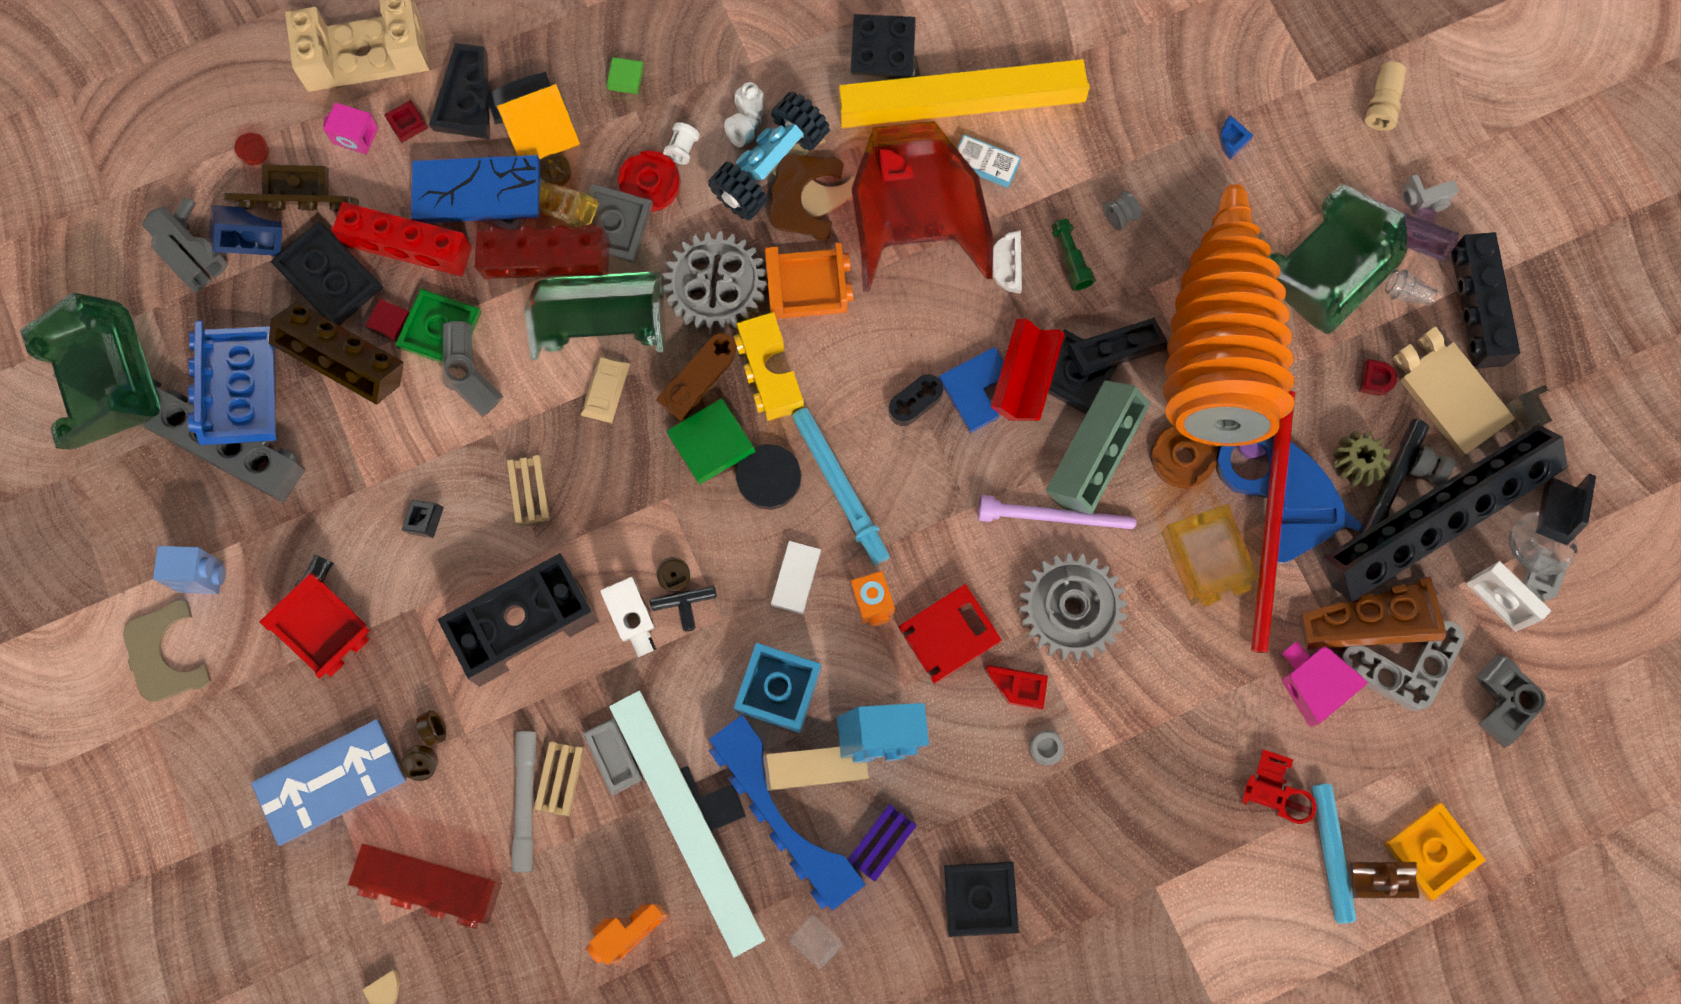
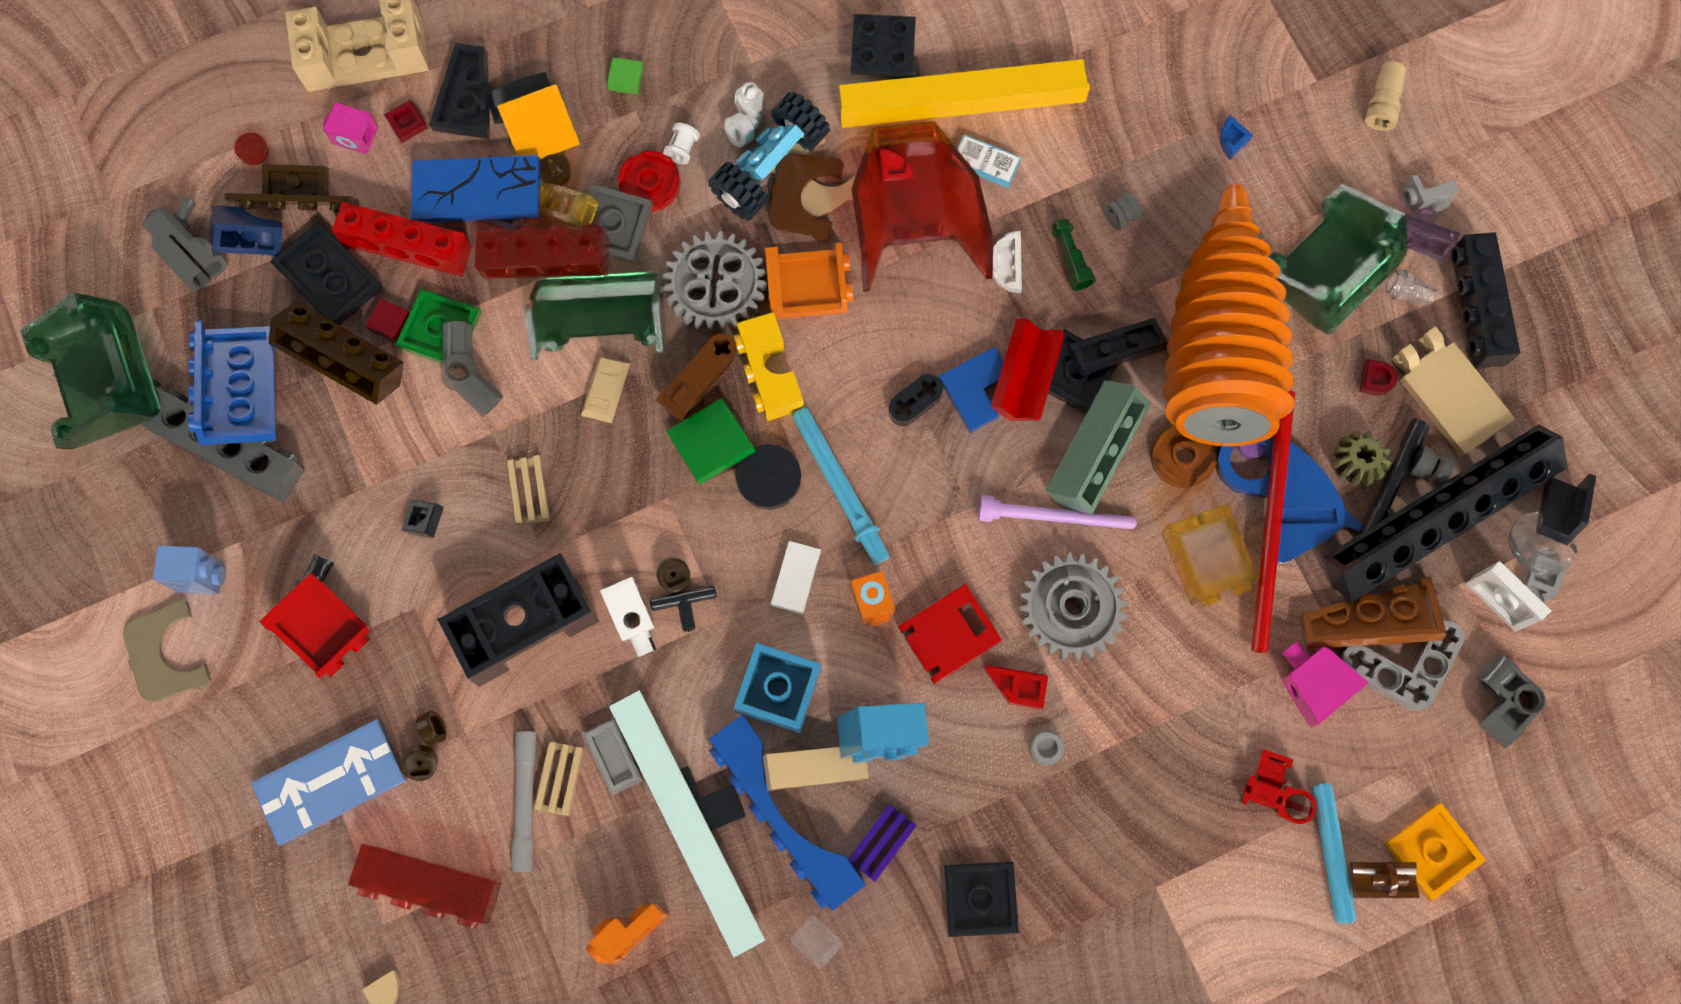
clear smoke panel [1506,385,1552,437] -> none

